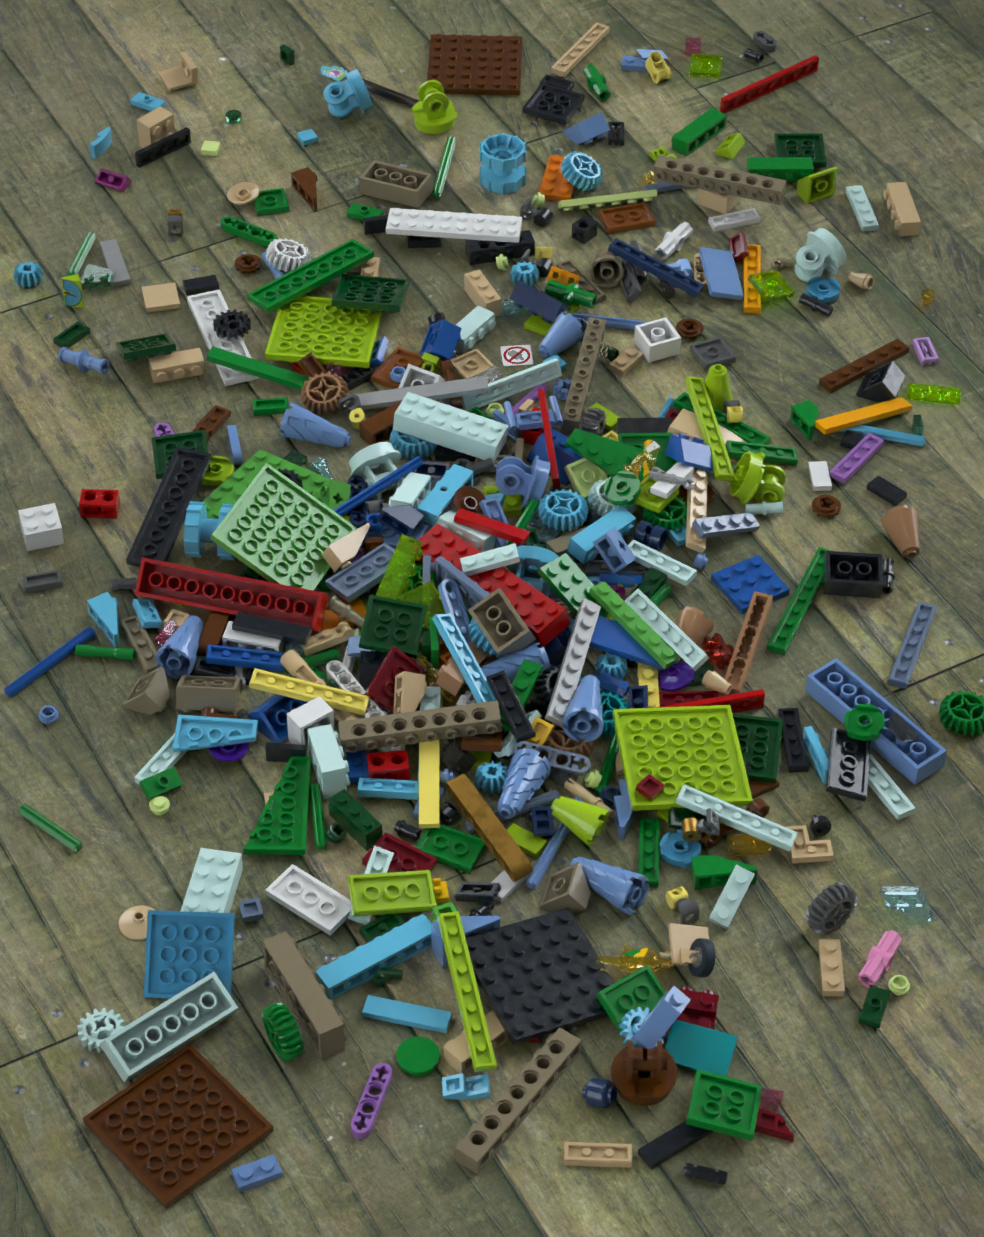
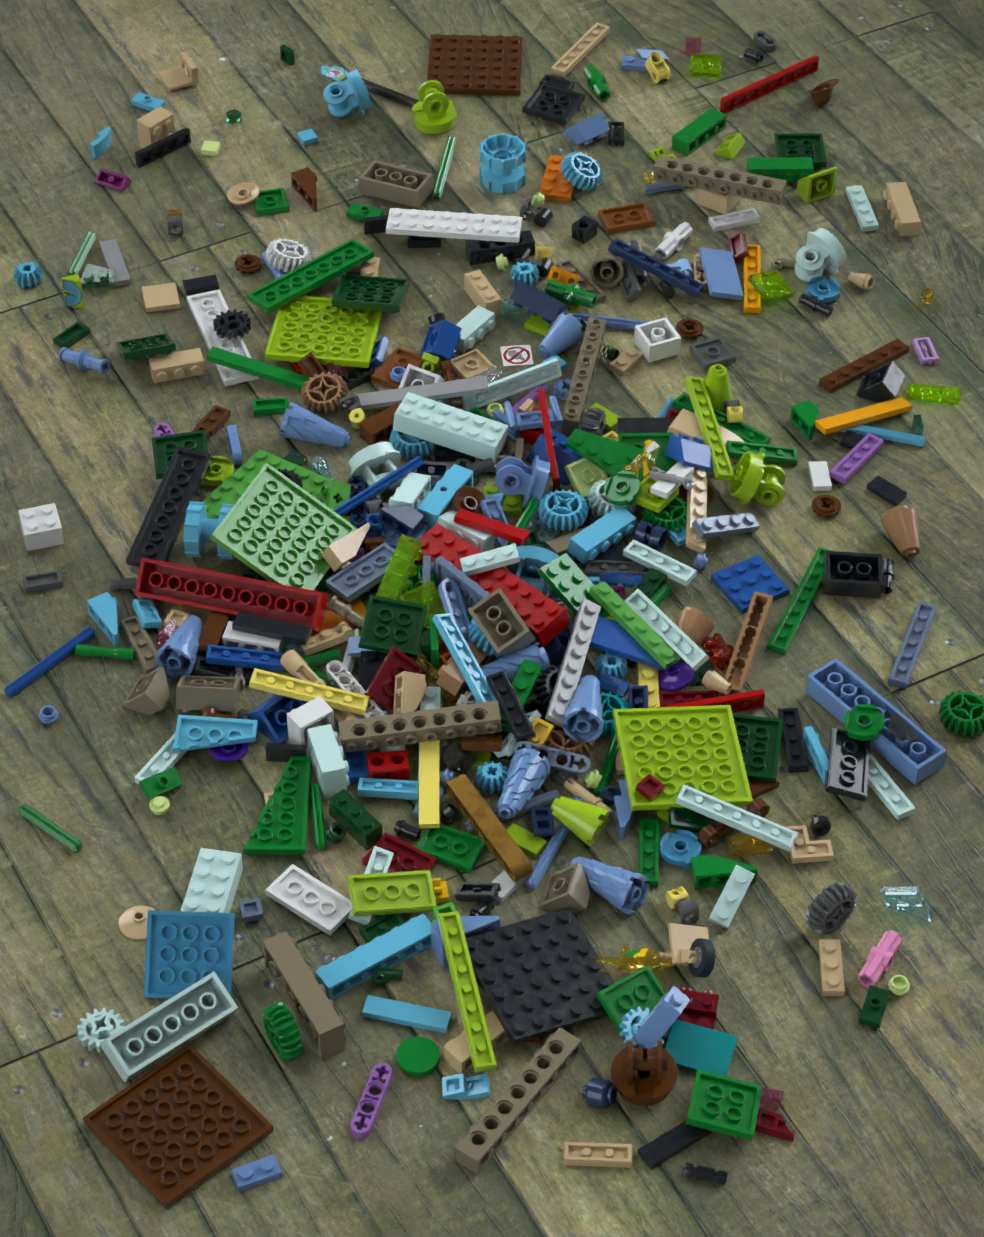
red brick [79,489,120,519] -> none
green beam [221,216,277,248] -> none
yellowish green plate [558,189,658,211] -> none
medium blue brick [593,527,636,574] -> none
leg [681,808,720,842] -> none
light aqua pin [745,501,783,516] -> none
none -> reddish brown piece [806,78,840,106]

